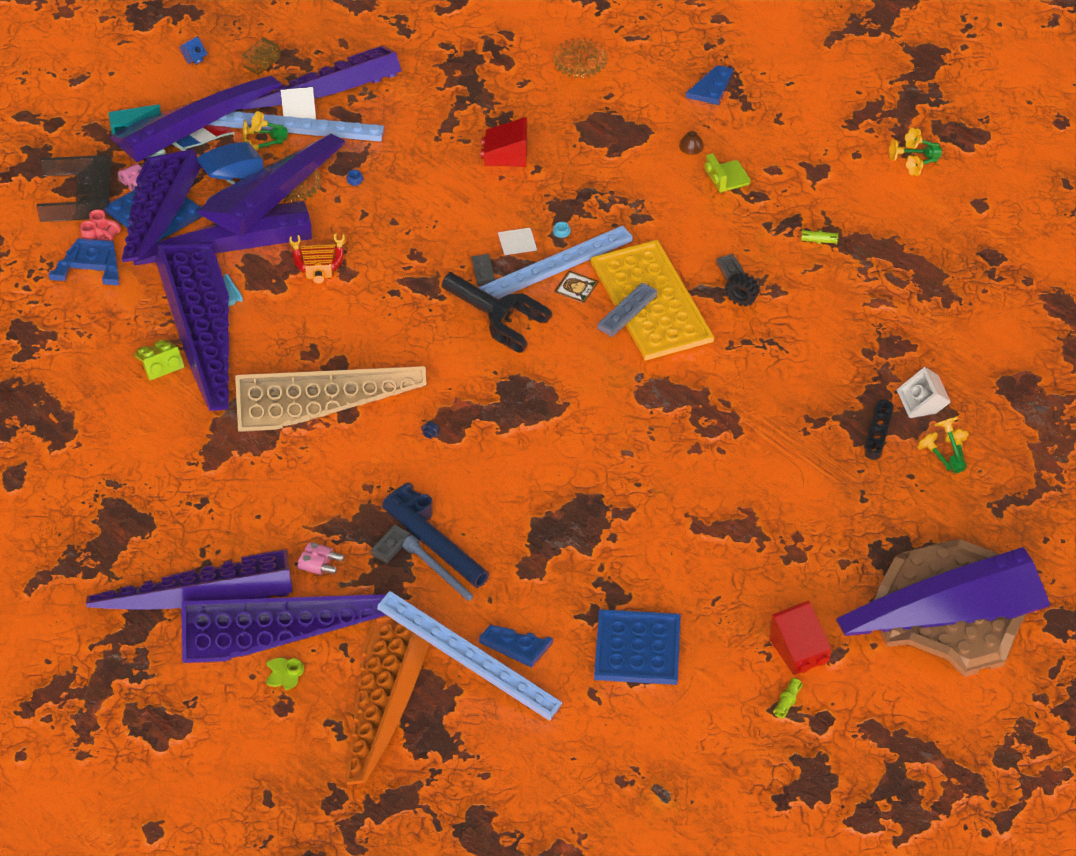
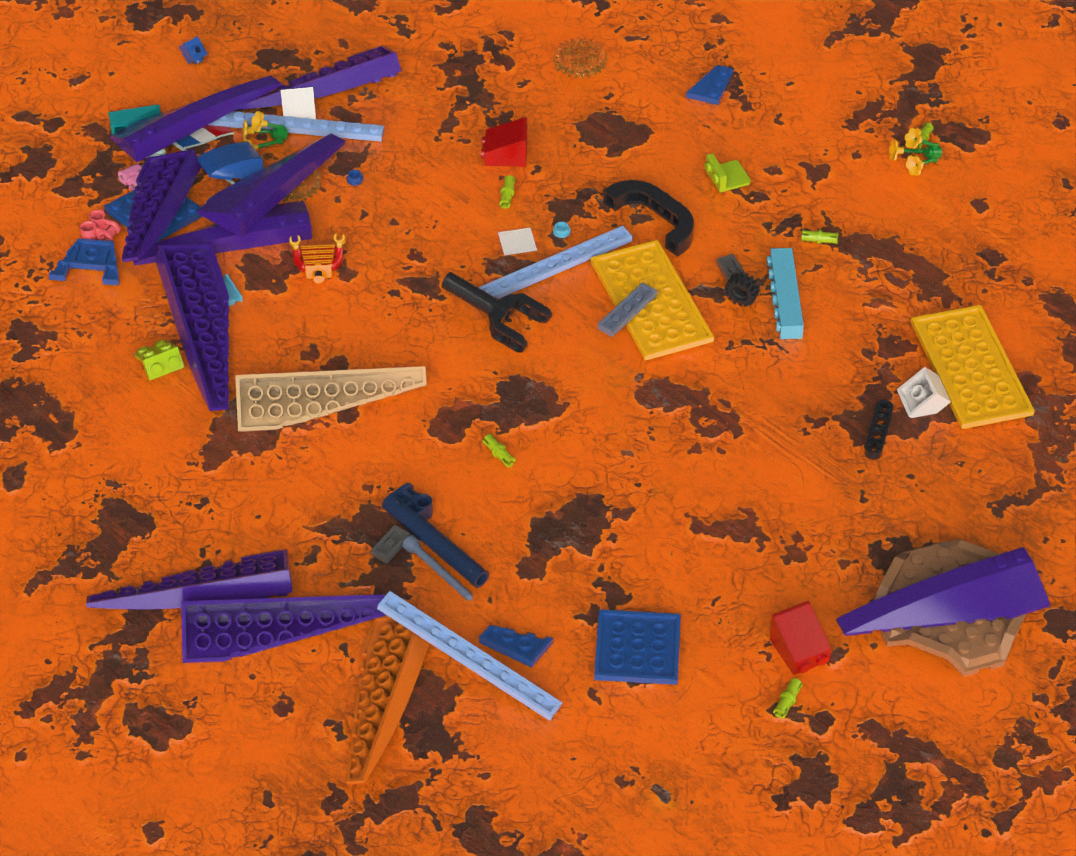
clear smoke windscreen [37,155,112,222] -> none
clear yellow brick [242,38,280,75] -> none
lime plate [266,657,304,690] -> none
bright pink piece [298,542,344,575] -> none
dark blue plate [421,421,440,439] -> none
dark grey plate [471,254,495,286] -> none
sticker [554,271,599,303] -> none
reddish brown brick [679,131,704,155] -> none
plant [917,417,969,474] -> none
none -> lime pin [482,434,516,468]
none -> lime pin [499,175,516,209]
none -> black arch [603,180,694,257]
none -> medium azure brick [766,248,804,339]
none -> yellow plate [911,305,1035,429]
none -> lime pin [915,122,934,149]

